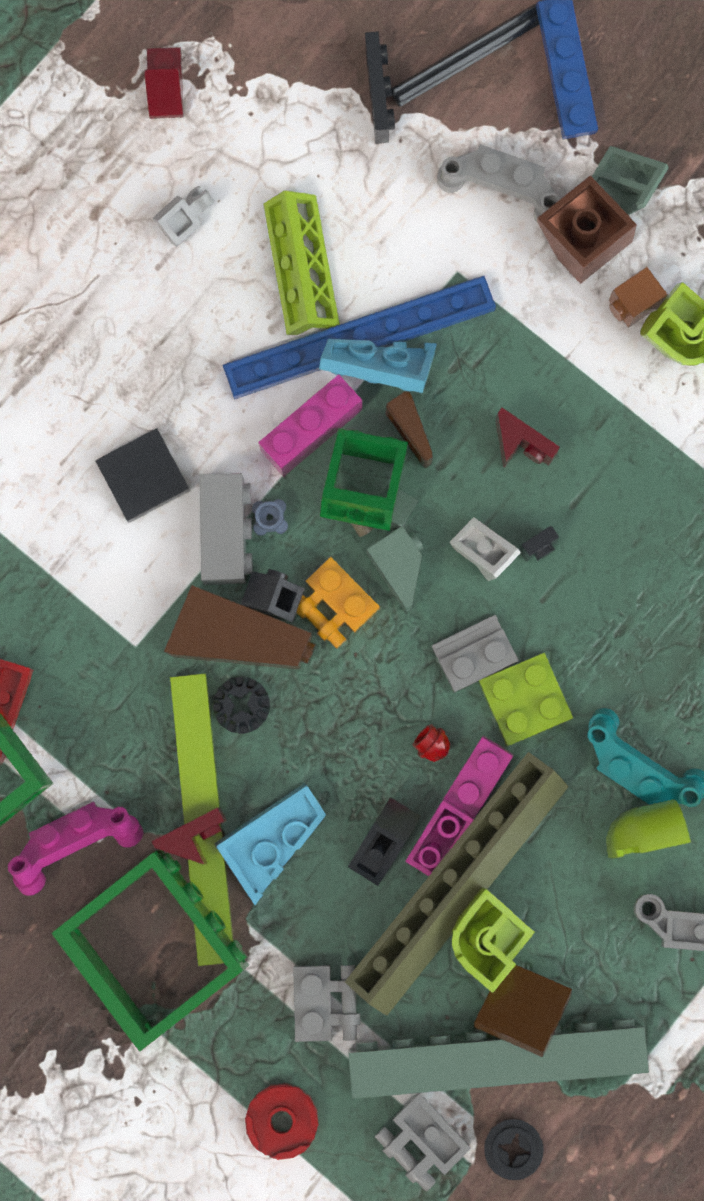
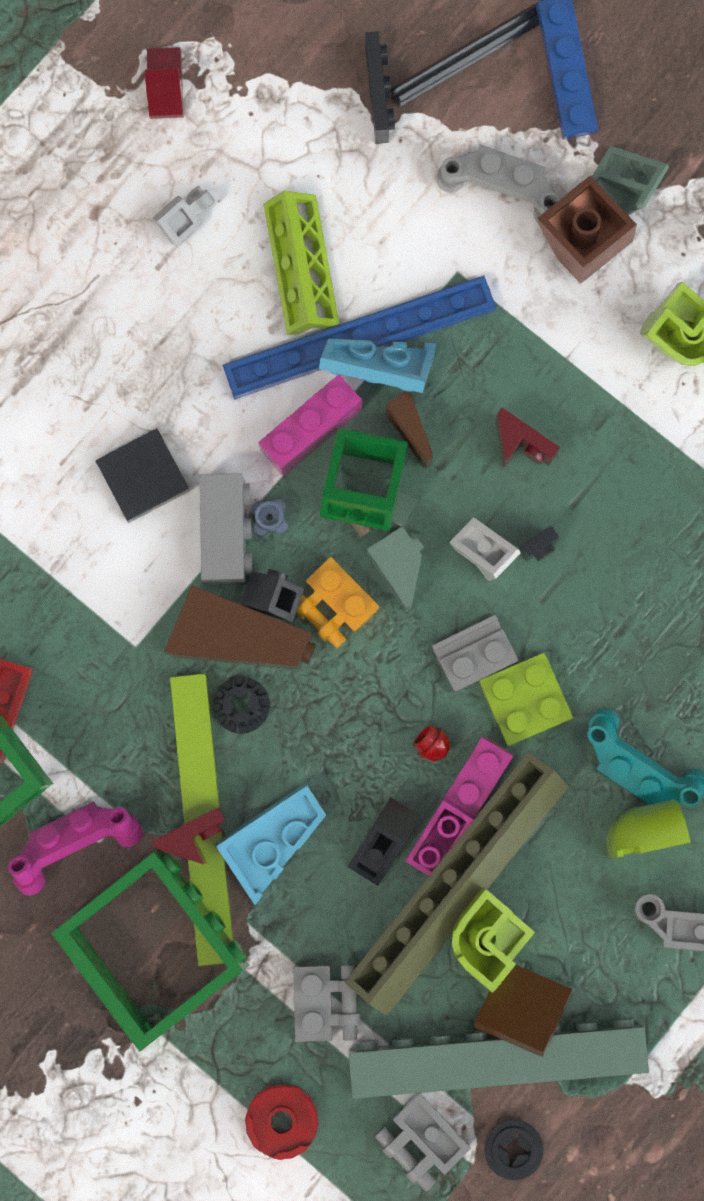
dark orange brick [608,267,668,328] -> none

